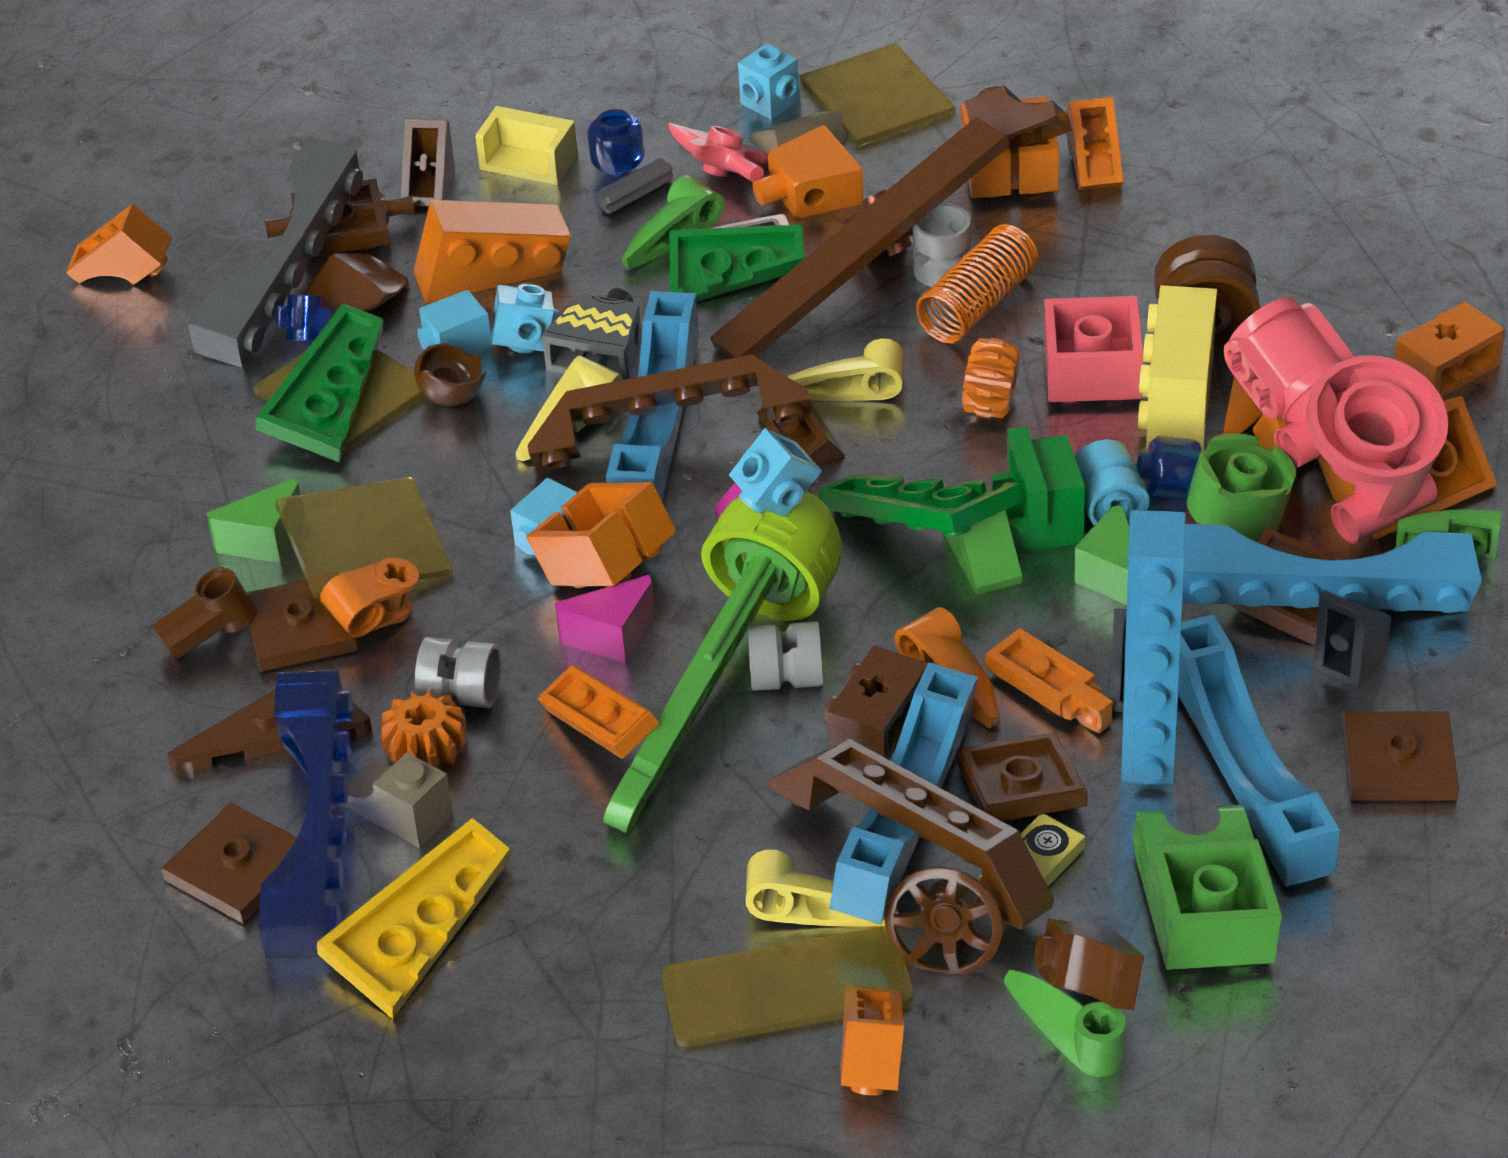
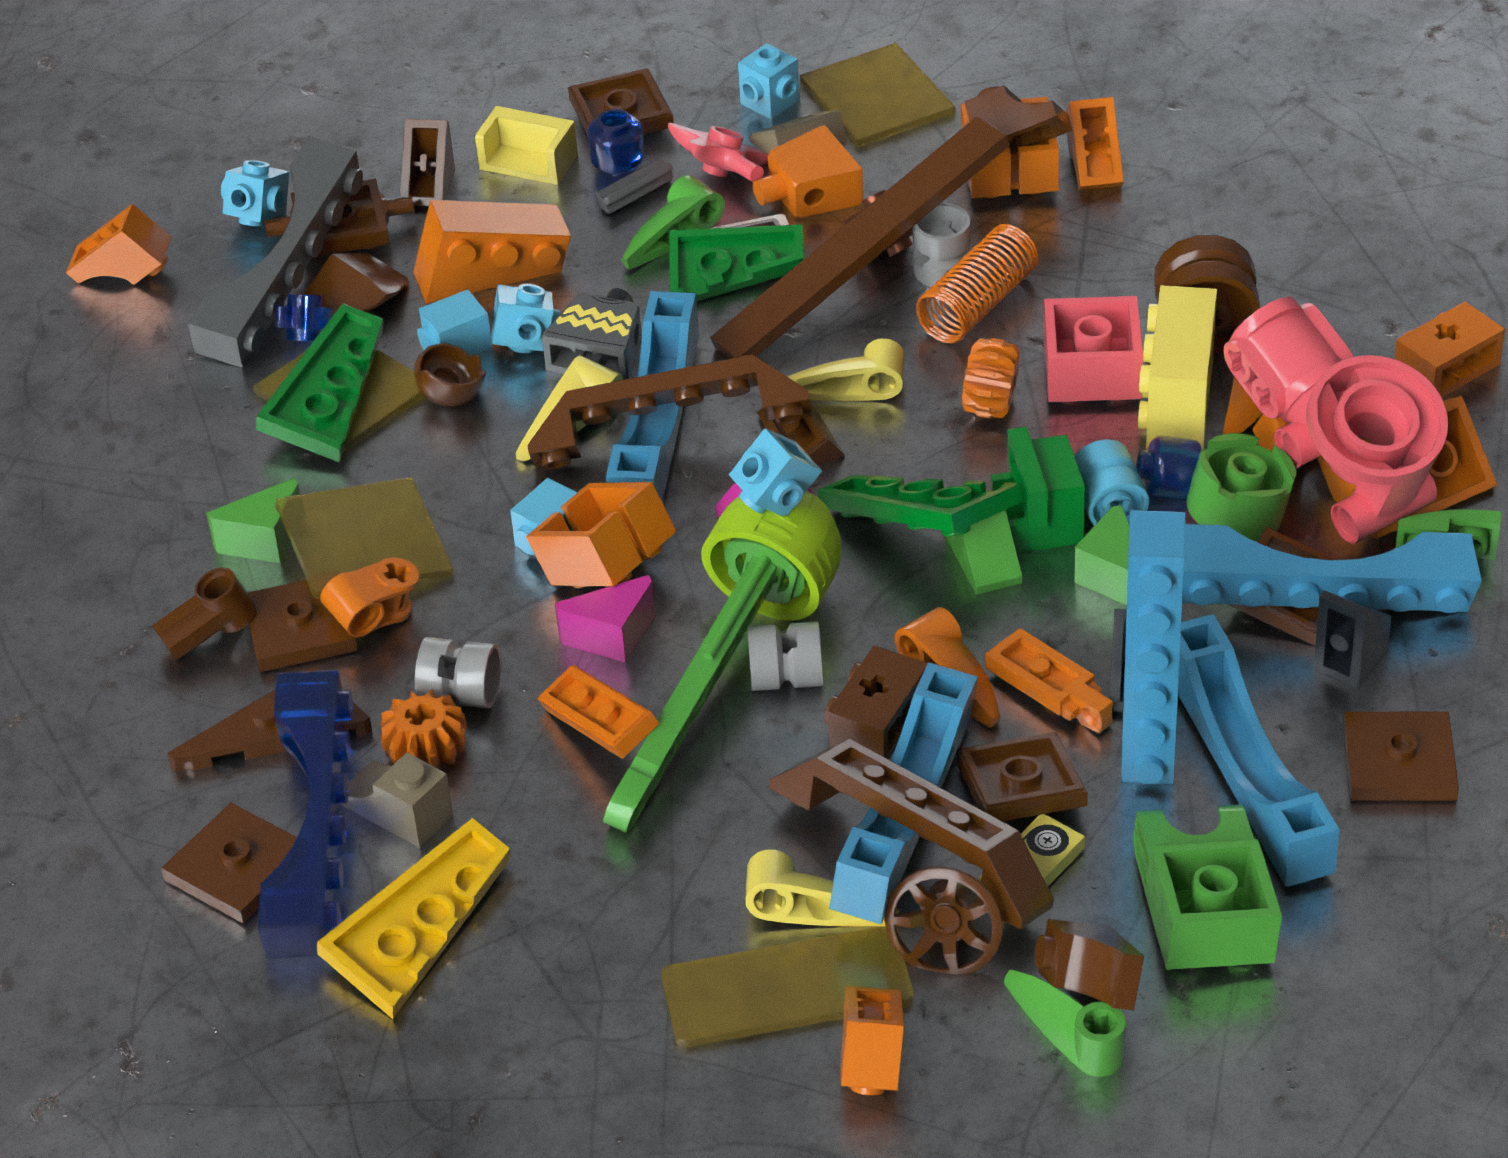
none -> medium azure brick [221,160,290,226]
none -> reddish brown plate [568,68,674,146]

